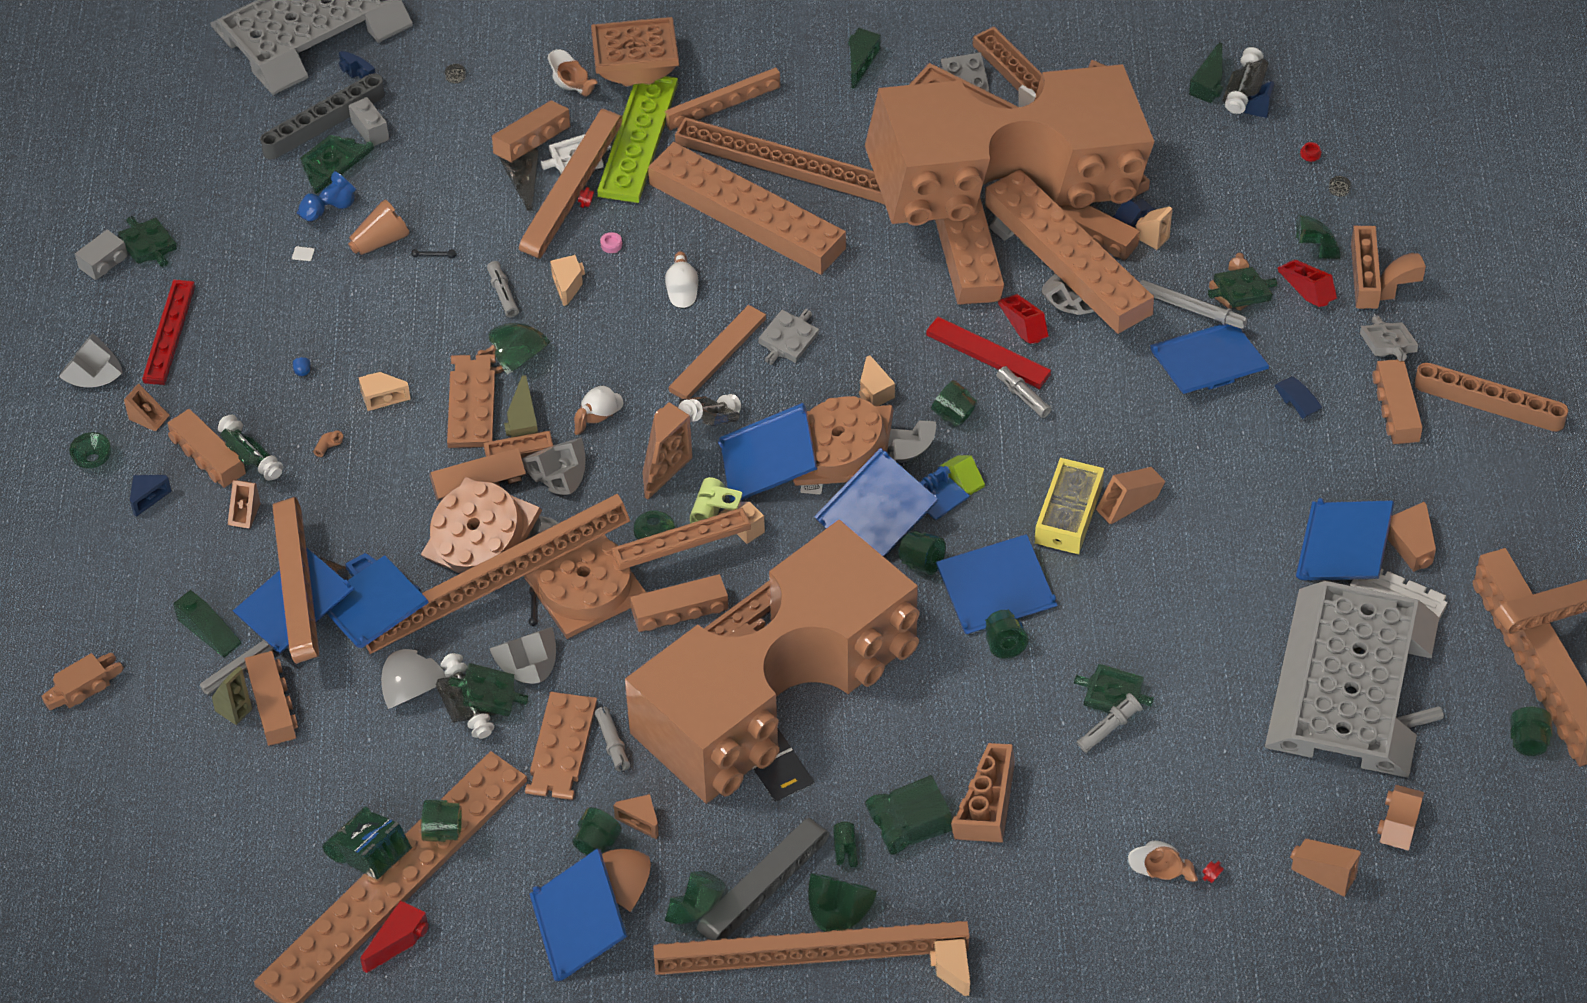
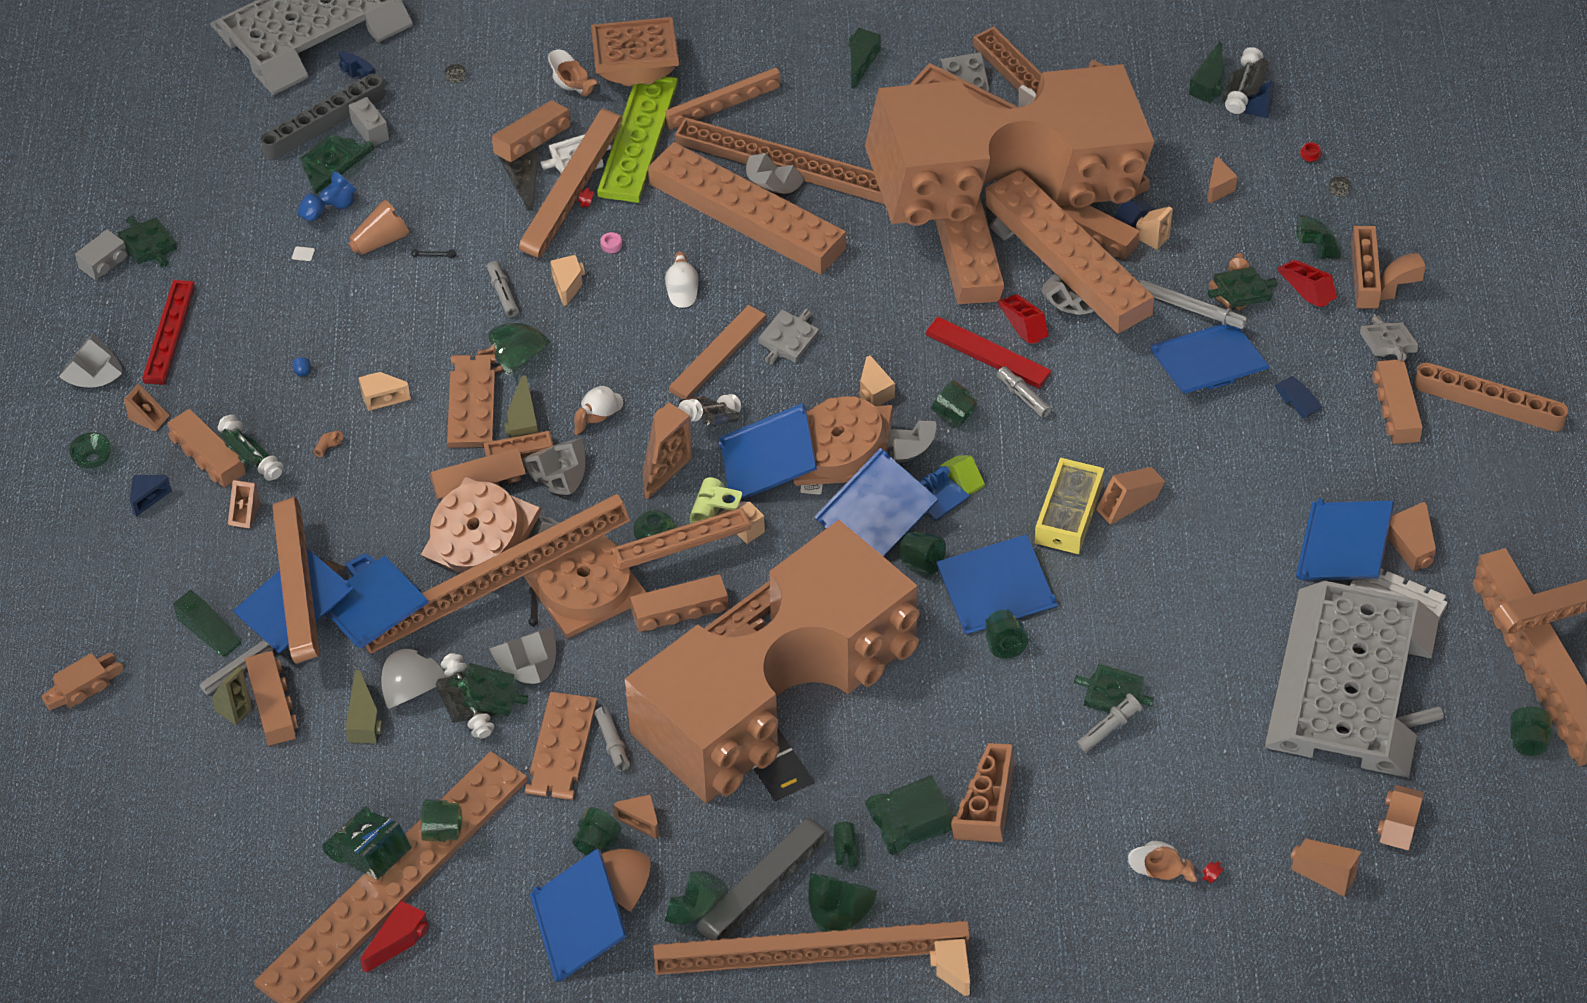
none -> olive slope [345,670,383,744]
none -> light grey brick [746,153,804,194]
none -> nougat slope [1207,157,1237,203]

